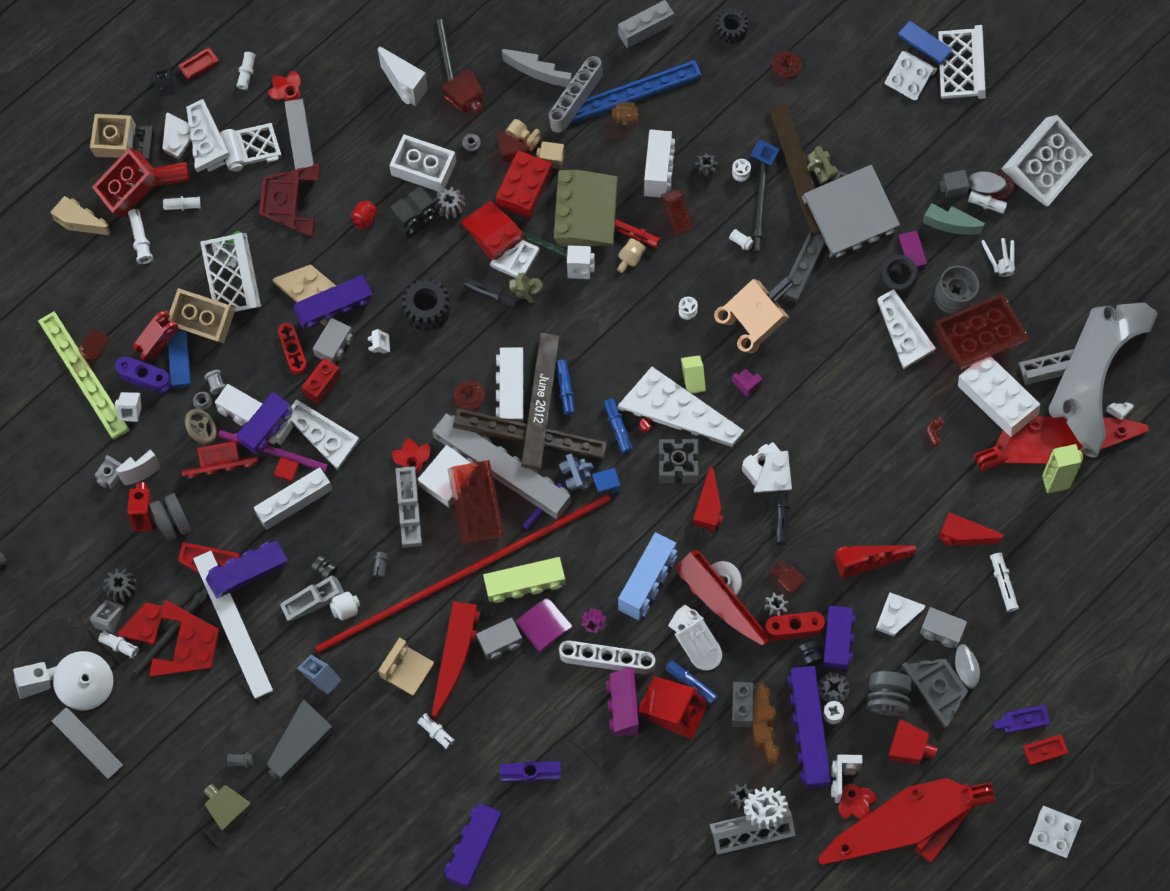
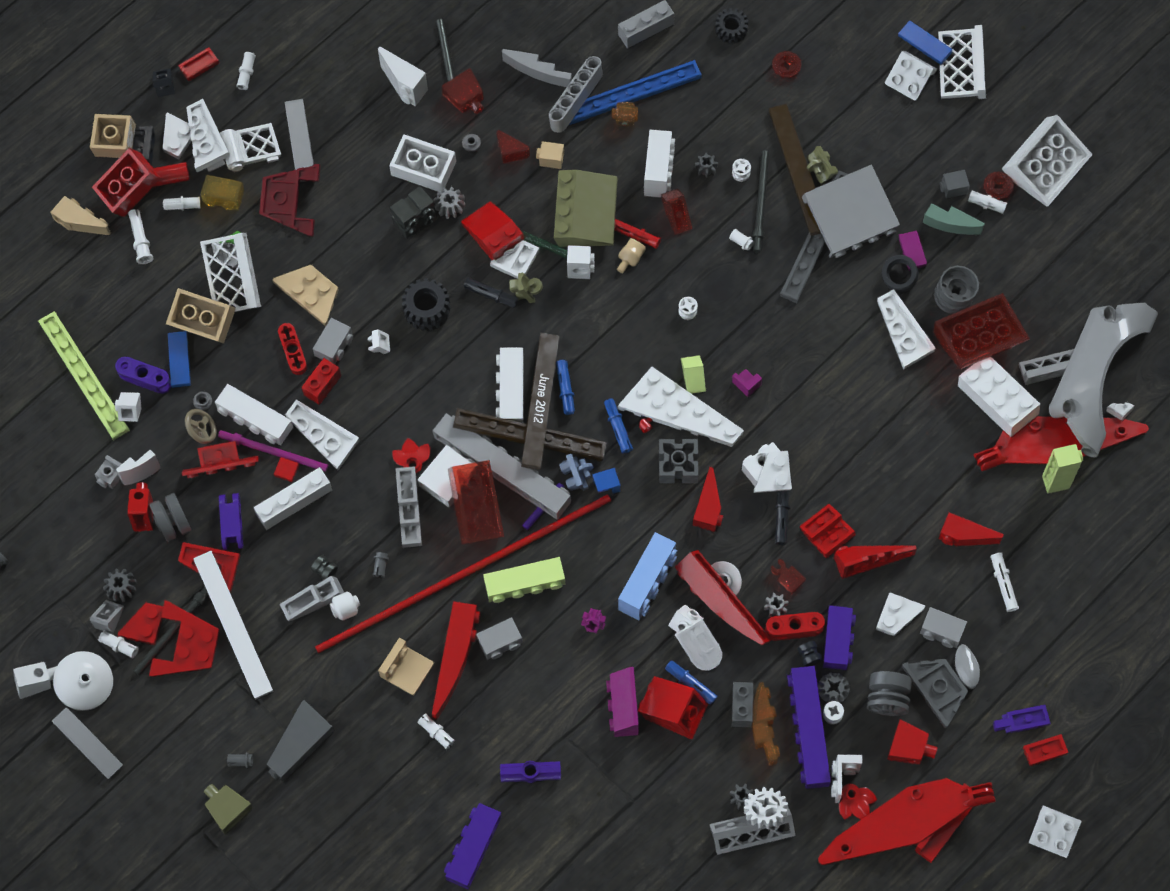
clear red brick [78,328,109,359] -> none
red piece [133,311,178,362] -> none
light grey bush [204,370,226,395] -> none
dark purple brick [205,540,288,599] -> none
dark purple brick [236,392,293,455] -> none
red plate [268,71,301,101] -> none
dark purple brick [293,275,373,328] -> none
sand blue slope [297,655,341,694] -> none
red head [351,200,378,229] -> none
clear red gear [454,381,485,411] -> none
red brick [496,151,552,219] -> none
tan leg [505,119,542,151] -> none
magenta slope [515,598,572,652] -> none
white beam [559,641,655,674] -> none
light nougat piece [714,277,794,353] -> none
blue panel [750,139,779,166] -> none
clear red arm [926,417,944,446] -> none
light grey arm [968,172,1007,193] -> none
white plant [981,238,1015,277] -> none
none -> clear yellow brick [201,175,244,210]
none -> dark purple piece [219,493,243,550]
none -> red slope [799,504,856,558]

